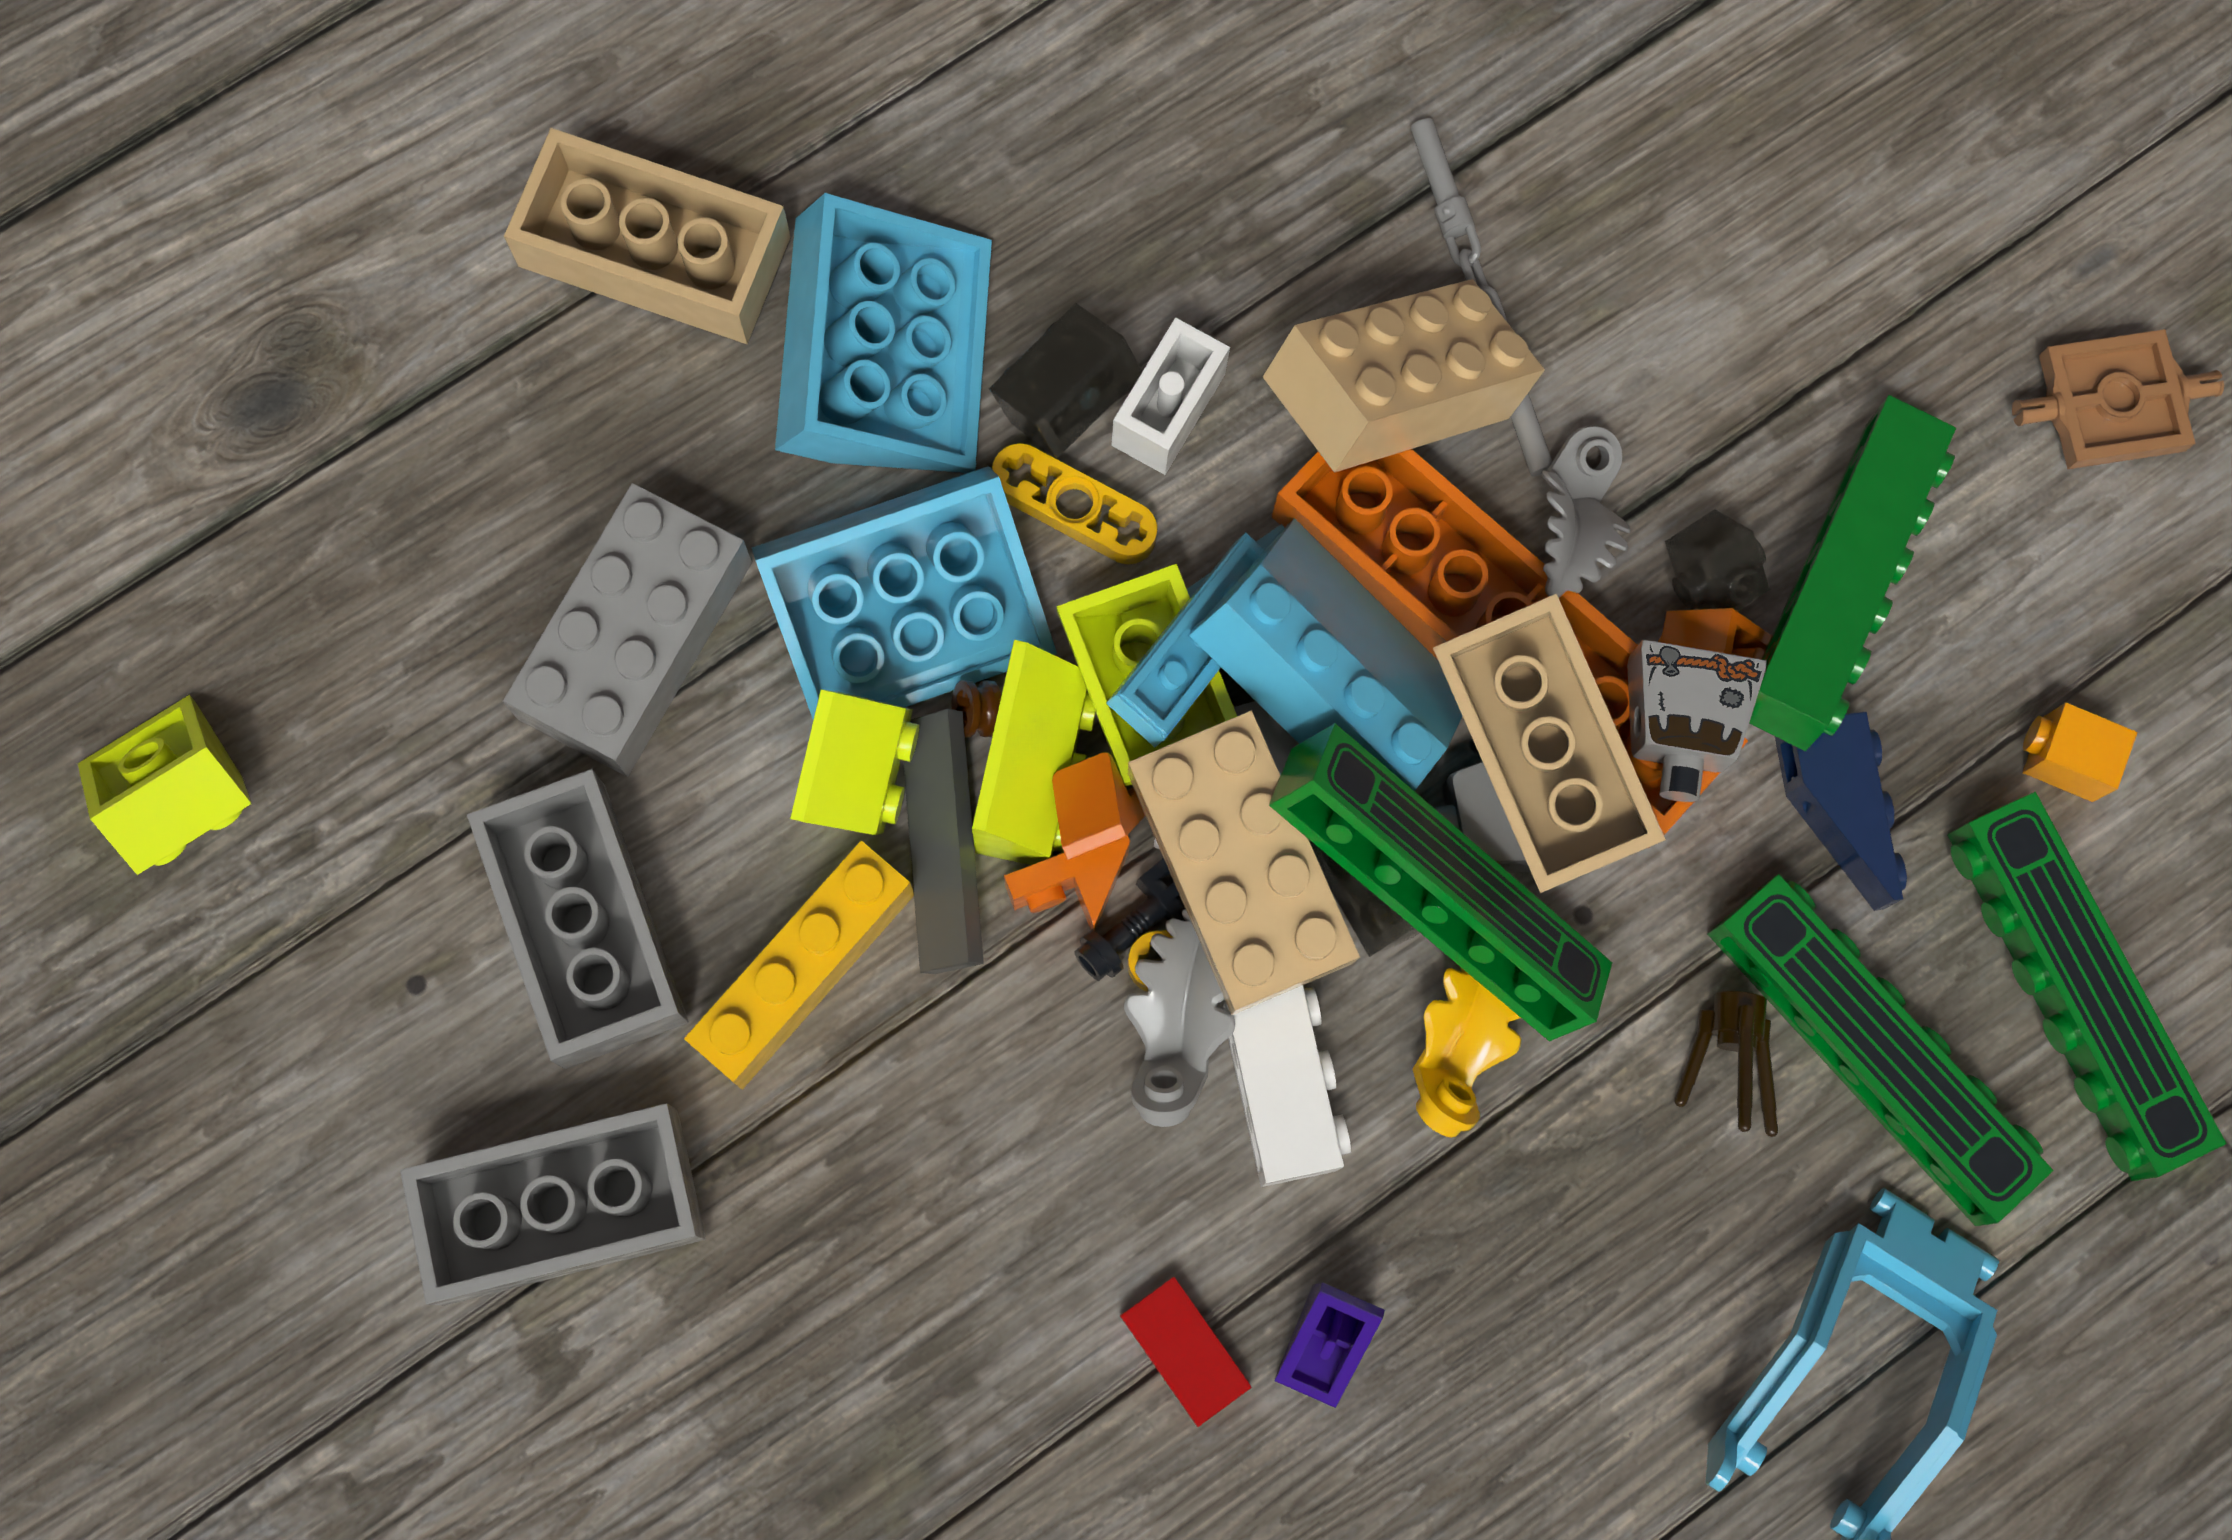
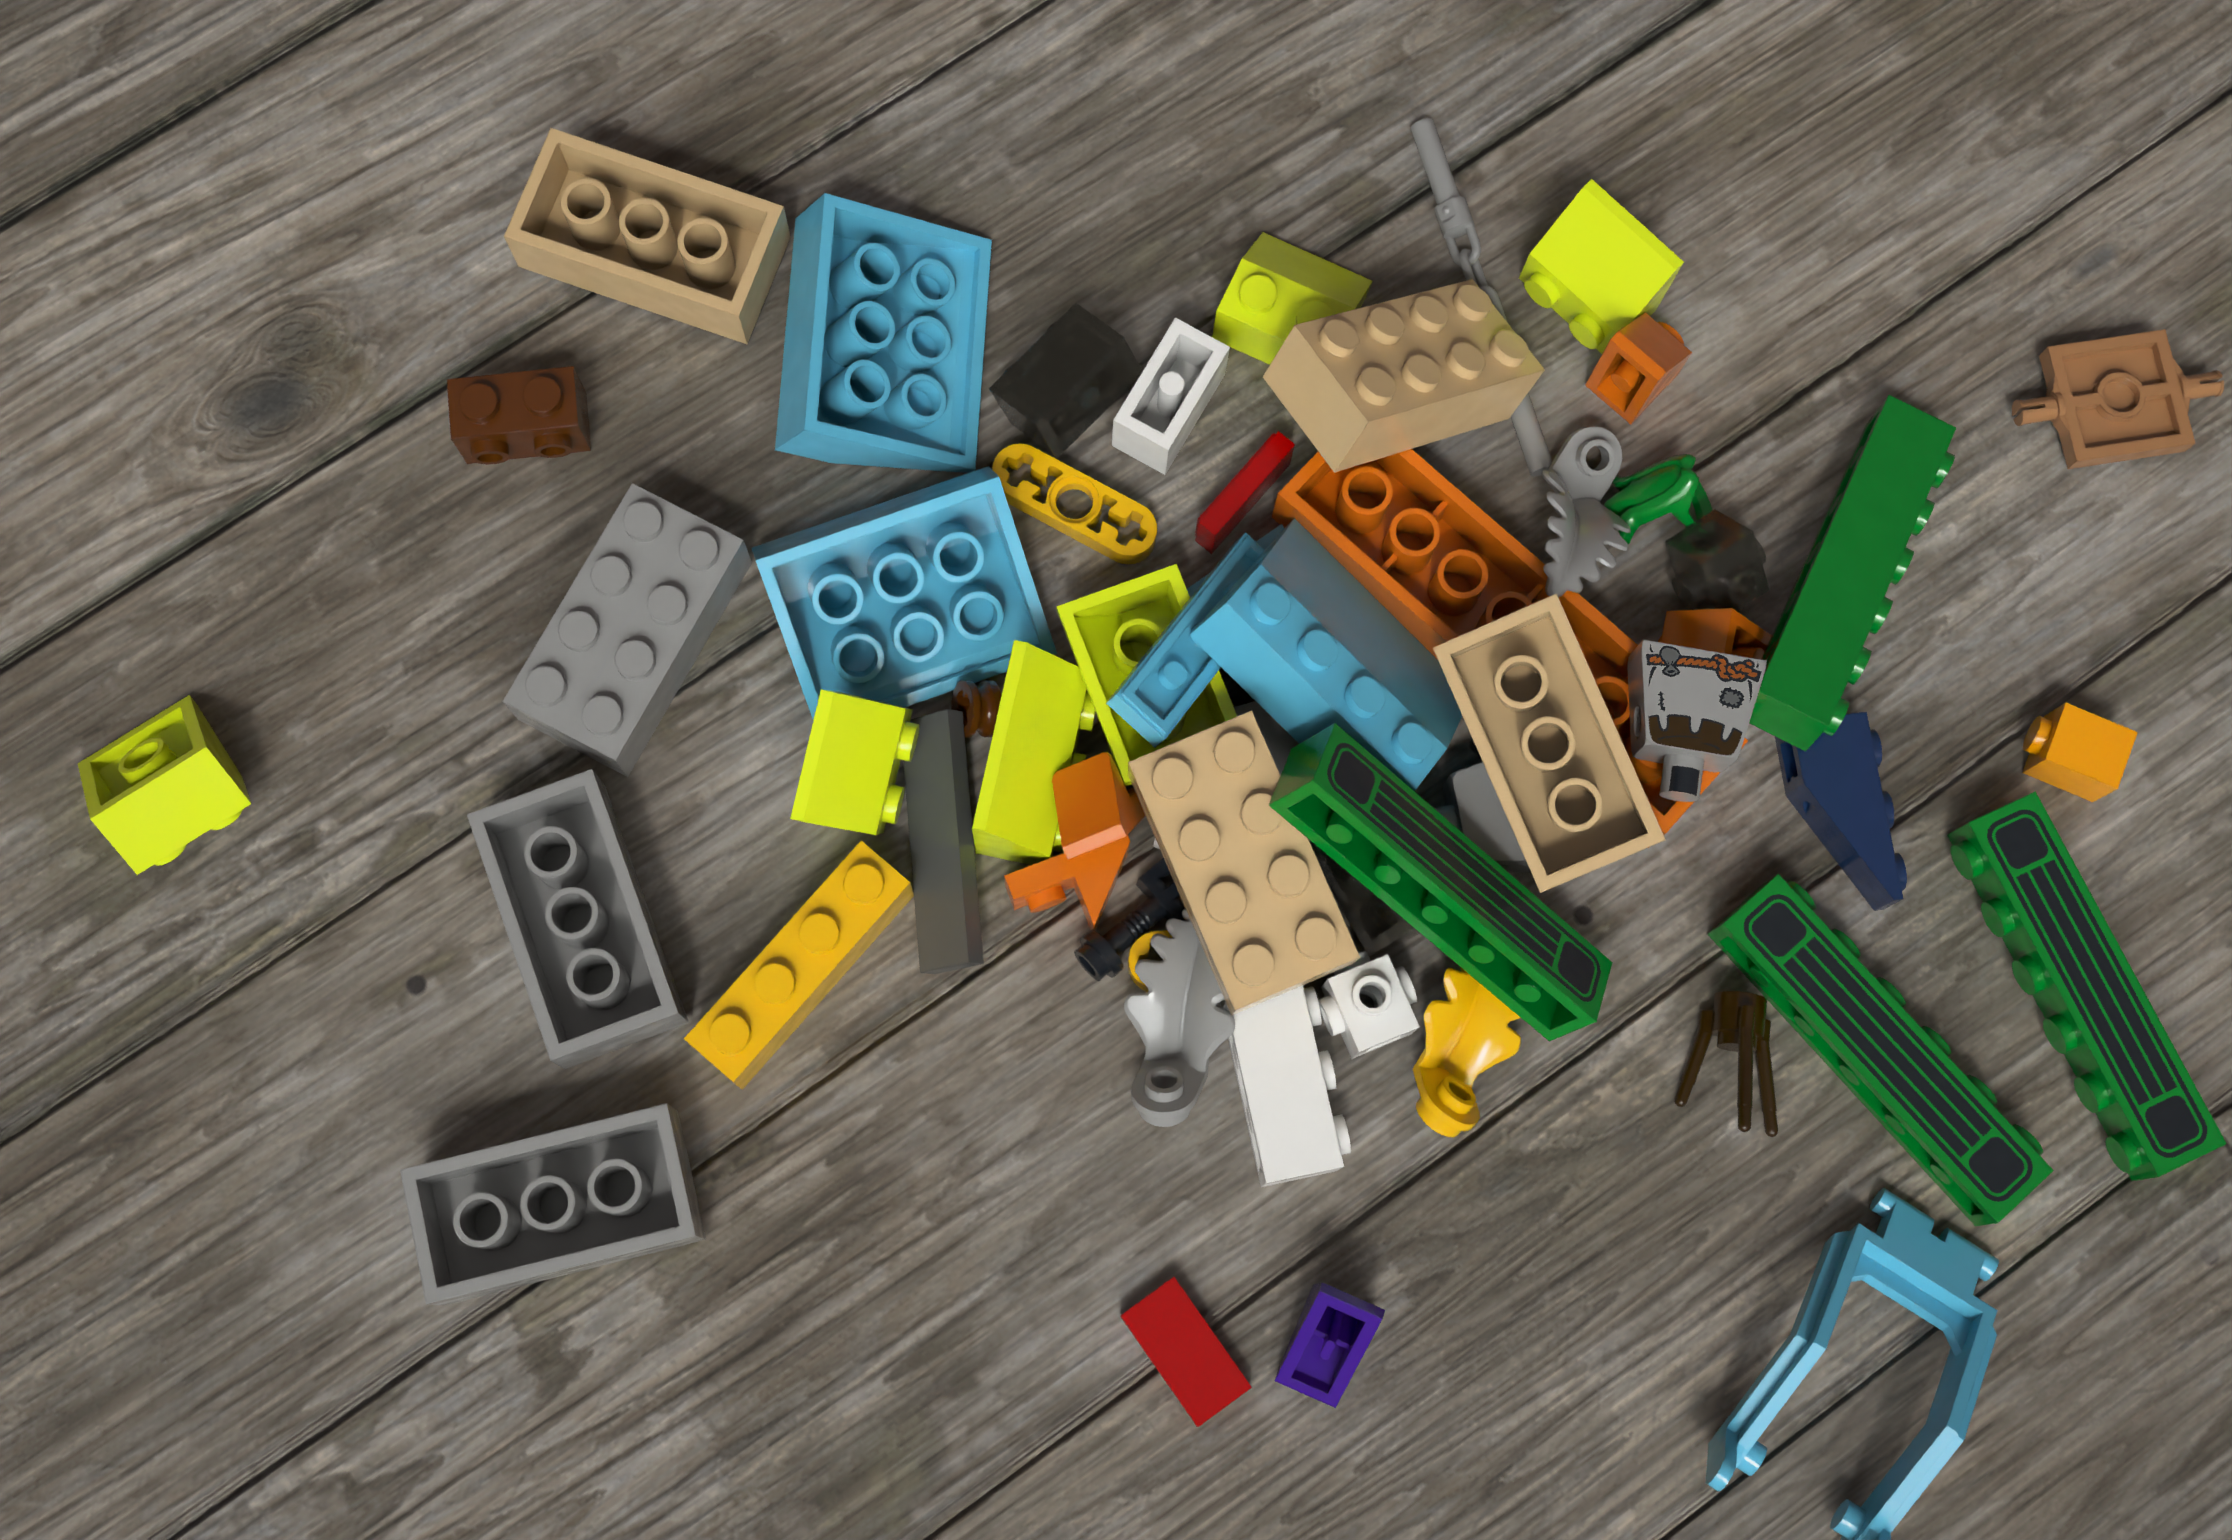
none -> reddish brown brick [447,366,591,465]
none -> red tile [1195,431,1295,554]
none -> neon yellow slope [1212,232,1373,365]
none -> white brick [1318,951,1419,1059]
none -> neon yellow slope [1519,179,1684,354]
none -> orange slope [1585,312,1692,425]
none -> green piece [1604,454,1715,545]

